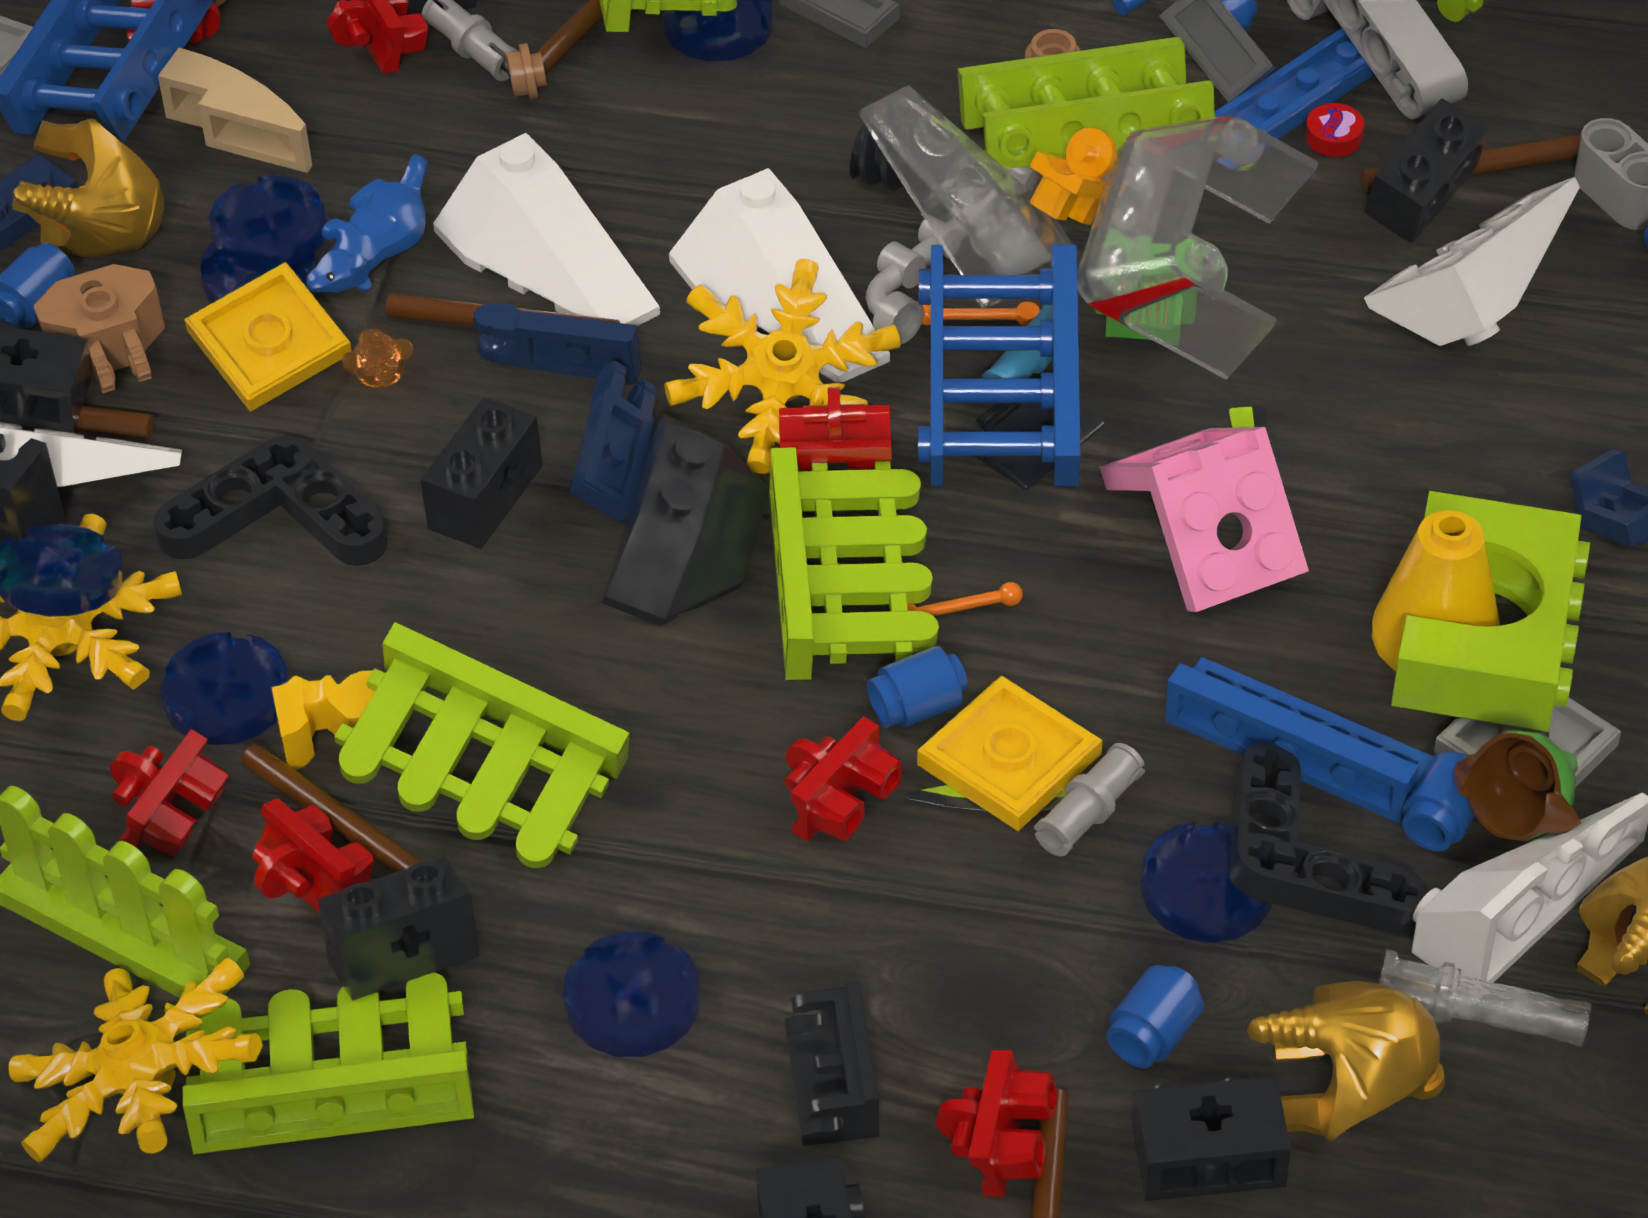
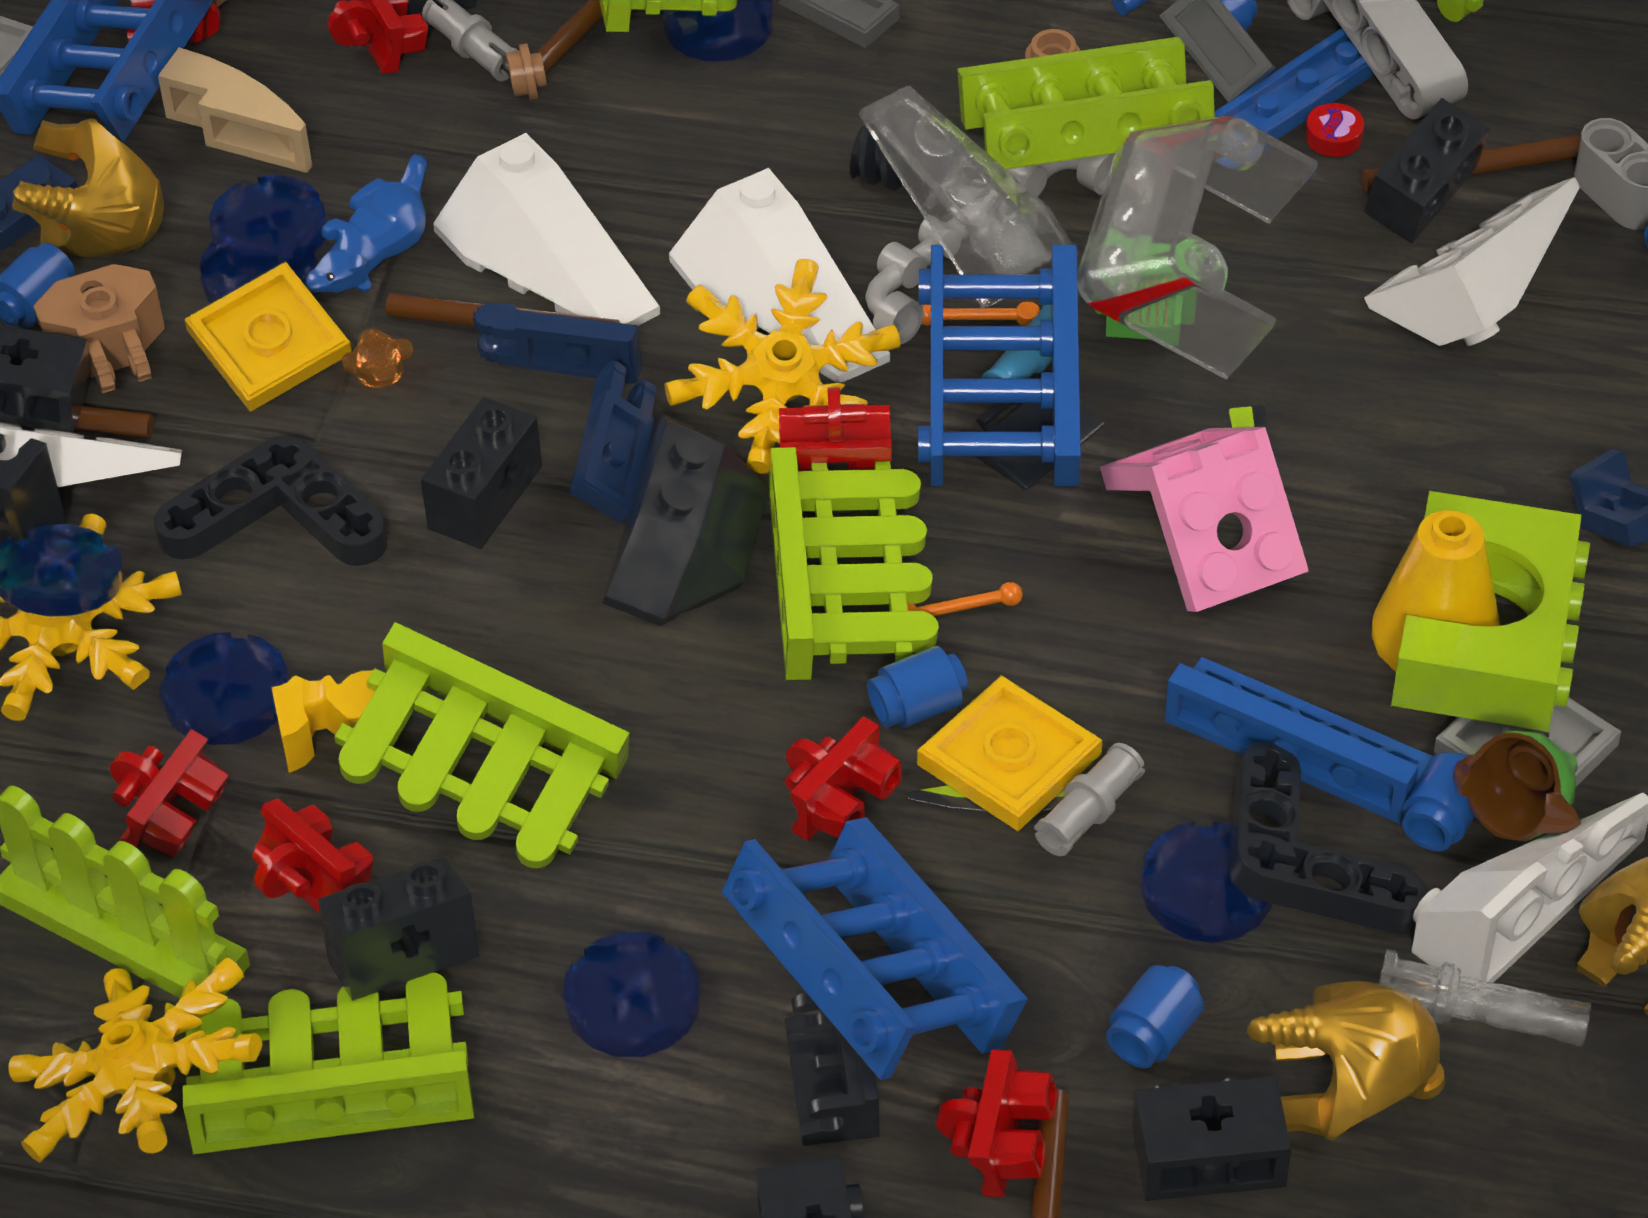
reddish brown bar [241,744,423,873] -> none
light orange hips [1029,128,1128,225] -> none
none -> blue fence [722,817,1028,1080]

